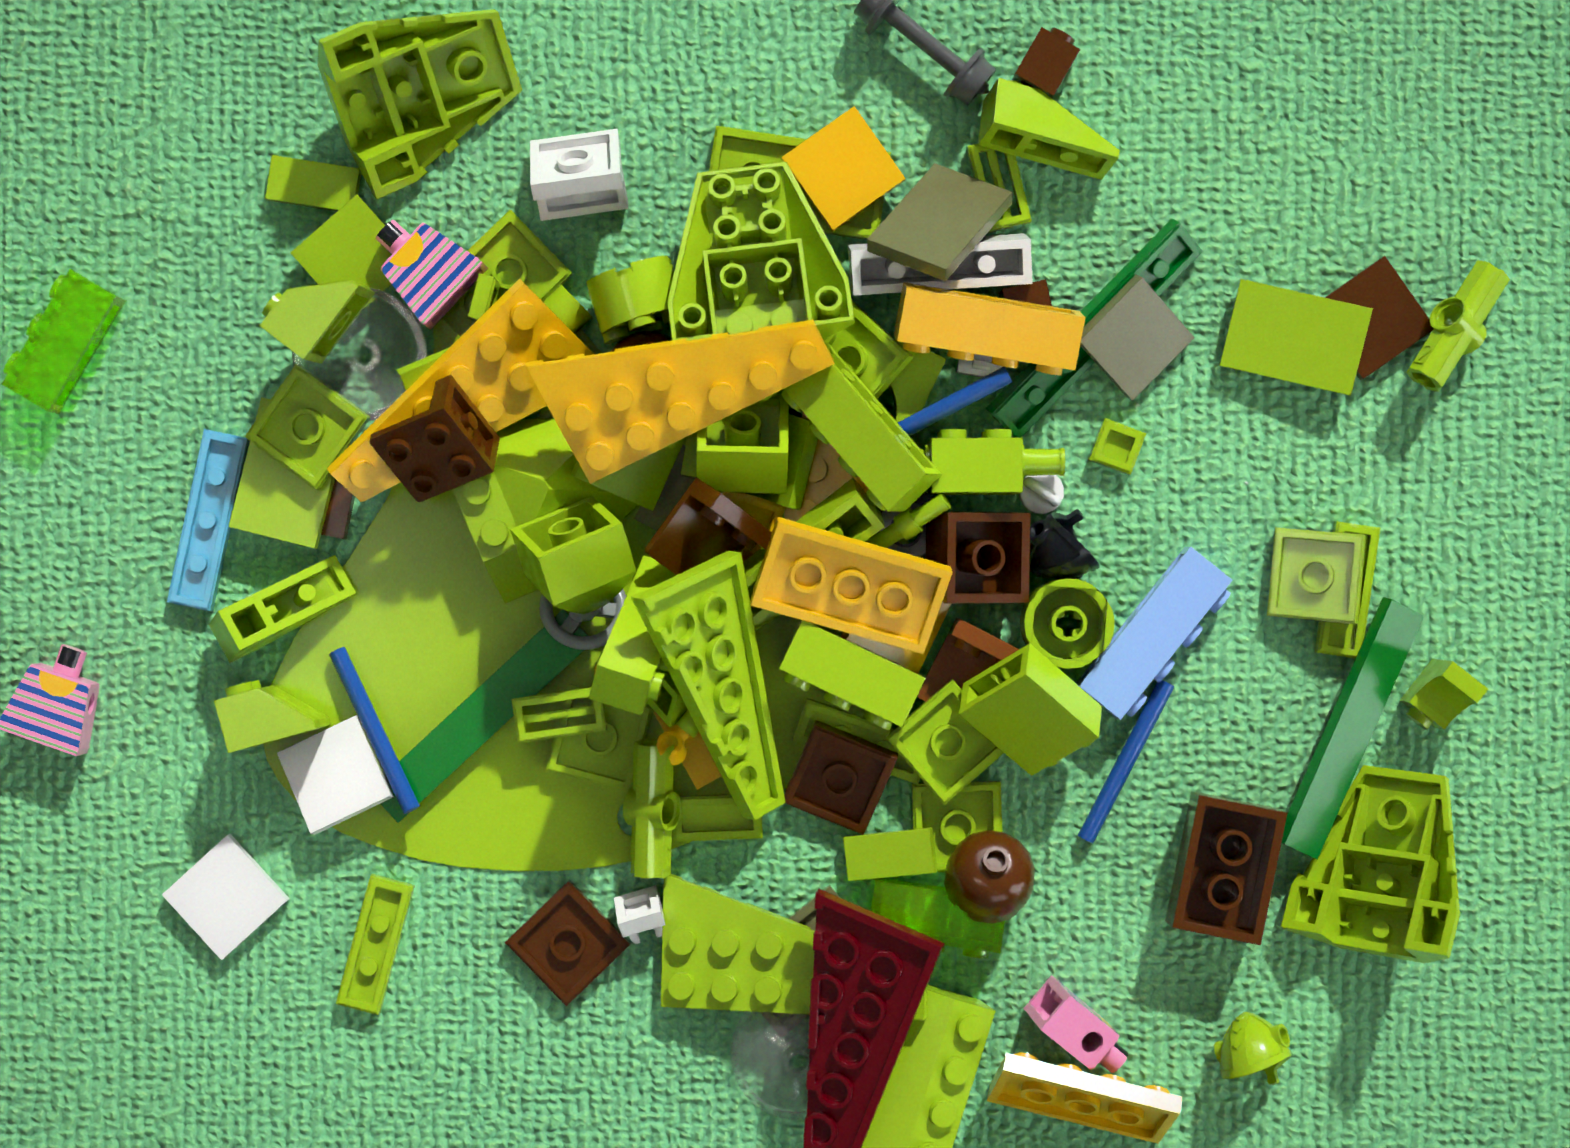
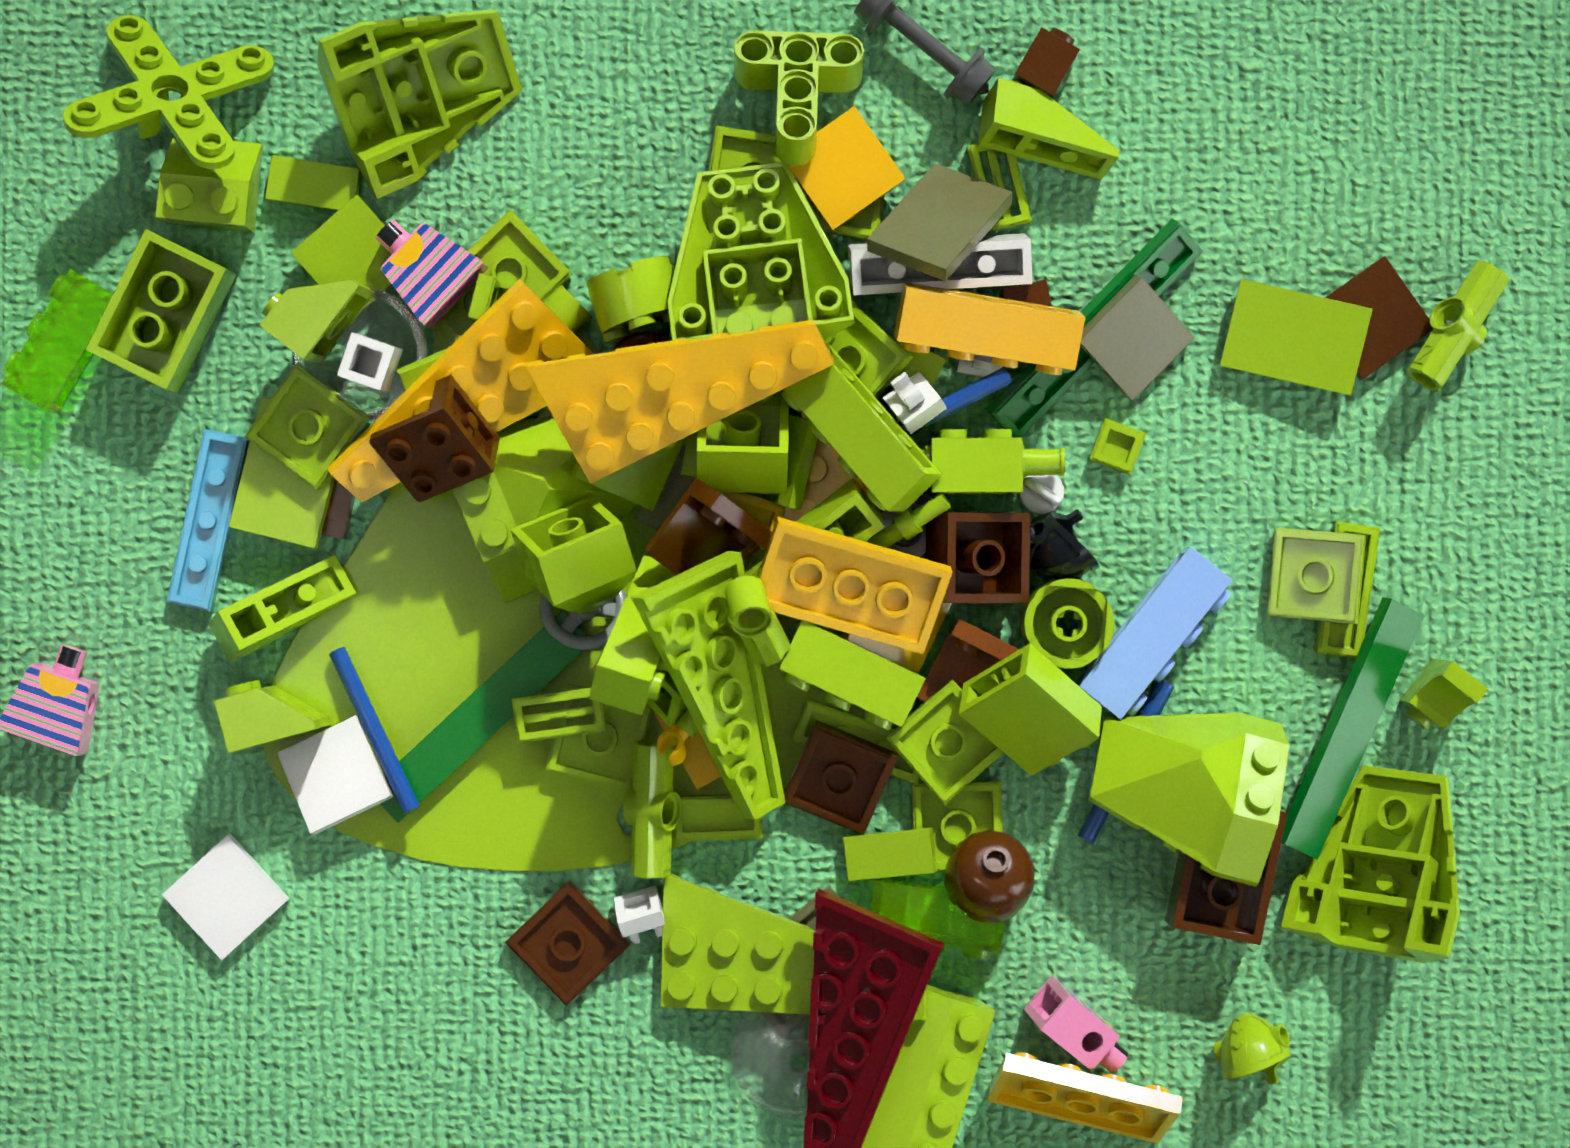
lime tile [336,874,415,1015] -> none
white bracket [530,129,628,221] -> none
none -> lime piece [63,15,274,169]
none -> lime brick [86,229,237,393]
none -> lime slope [155,136,264,233]
none -> white brick [337,332,403,392]
none -> lime piece [724,575,790,667]
none -> lime beam [734,31,864,166]
none -> white tile [883,372,947,435]
none -> lime wedge [1088,712,1290,887]

